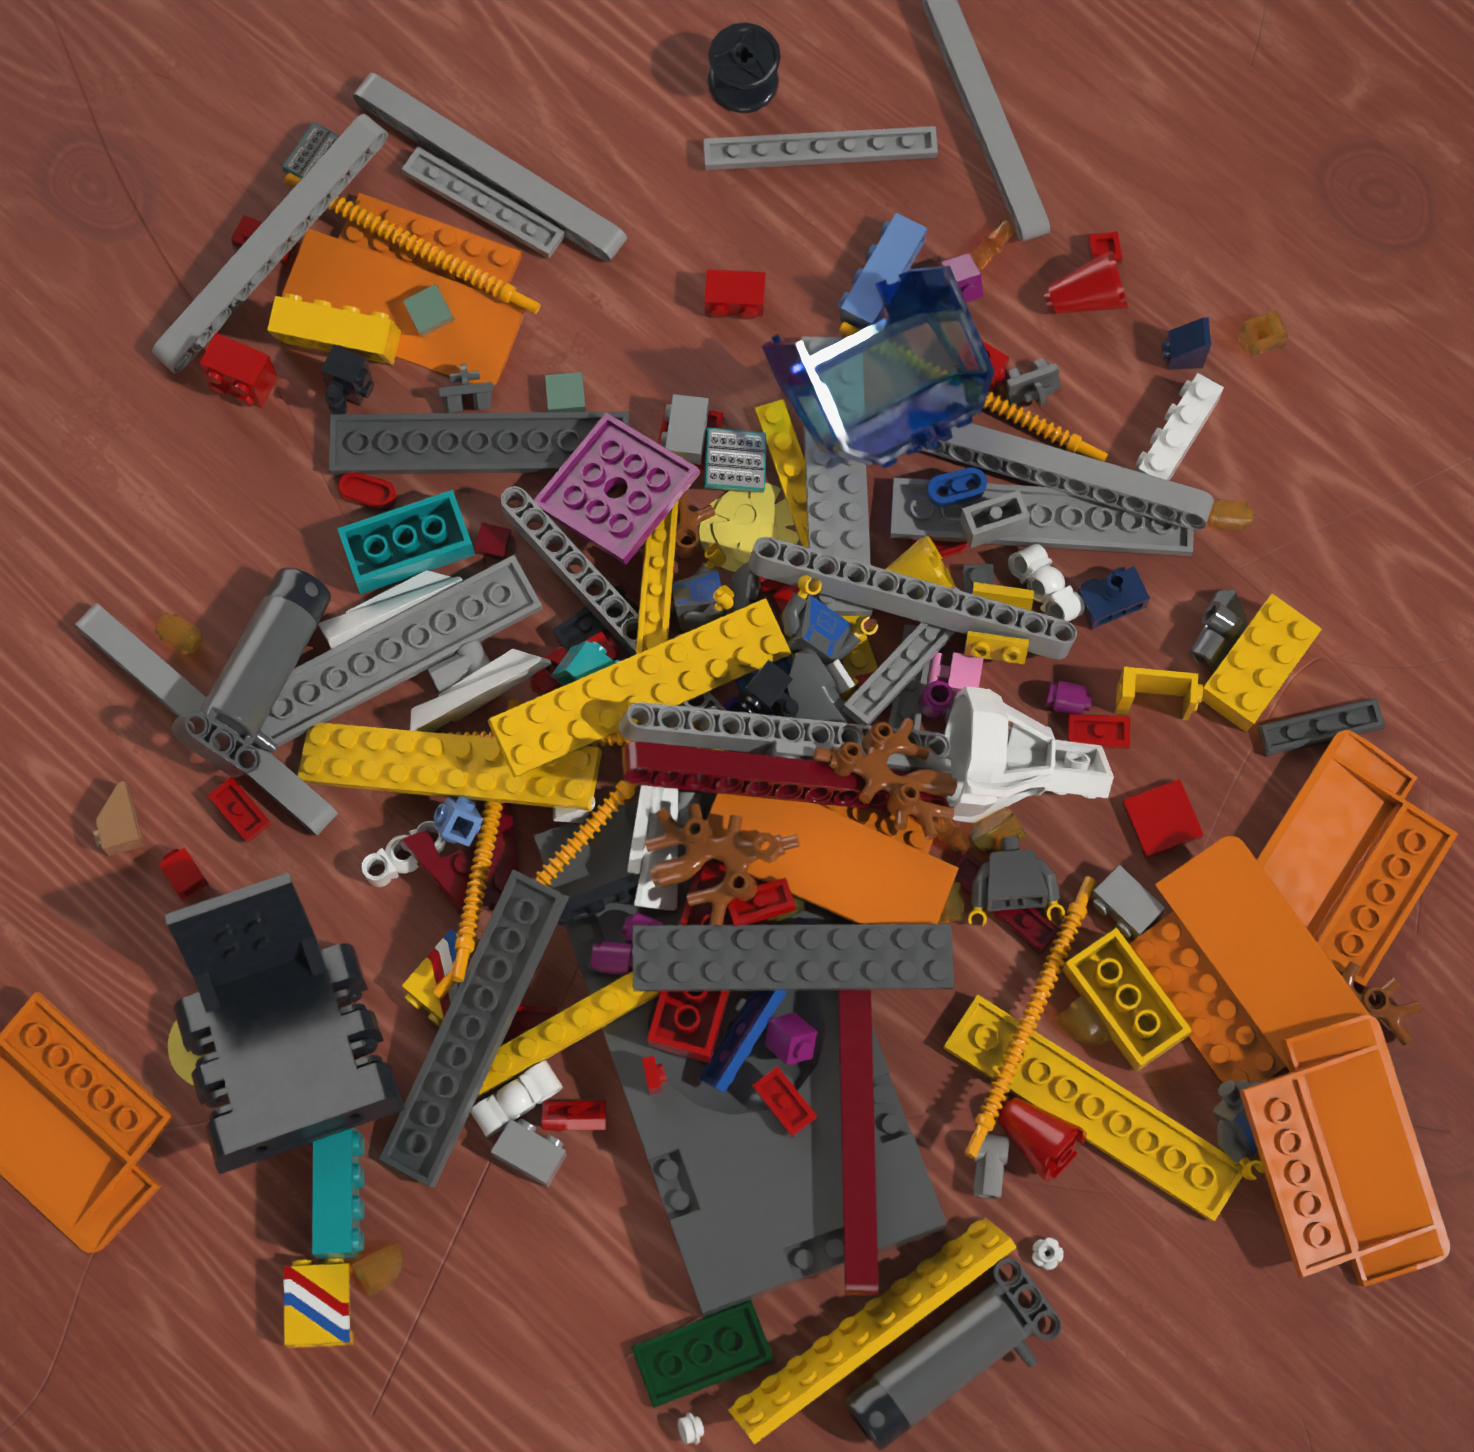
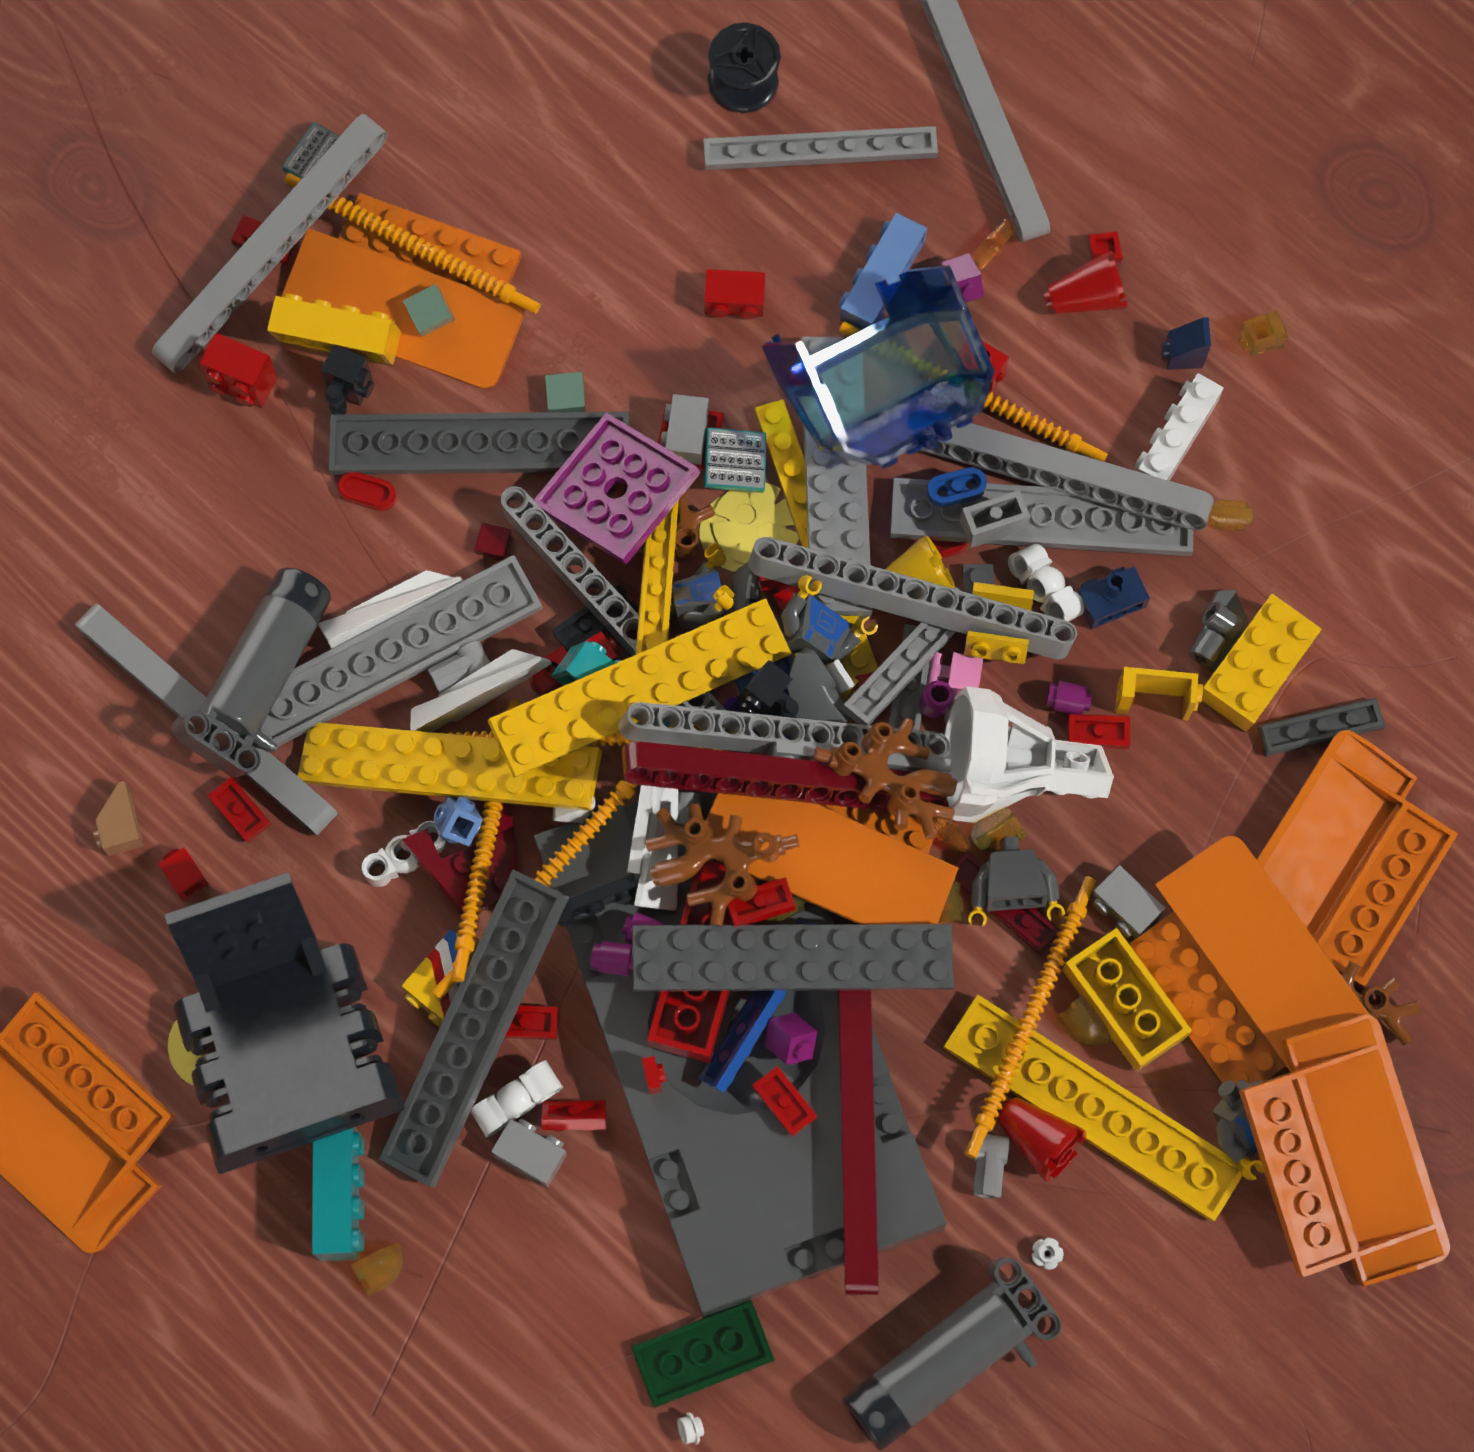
clear yellow brick [155,613,202,655] -> none
panel [284,1258,354,1348] -> none
teal brick [337,490,475,594] -> none
light grey beam [352,73,627,262] -> none
light grey plate [402,147,565,259] -> none
dark grey hips [439,363,494,413] -> none
yellow plate [476,971,661,1099] -> none
yellow plate [728,1217,1017,1444] -> none
dark grey hips [1005,358,1061,407] -> none
red tile [1122,779,1204,859] -> none

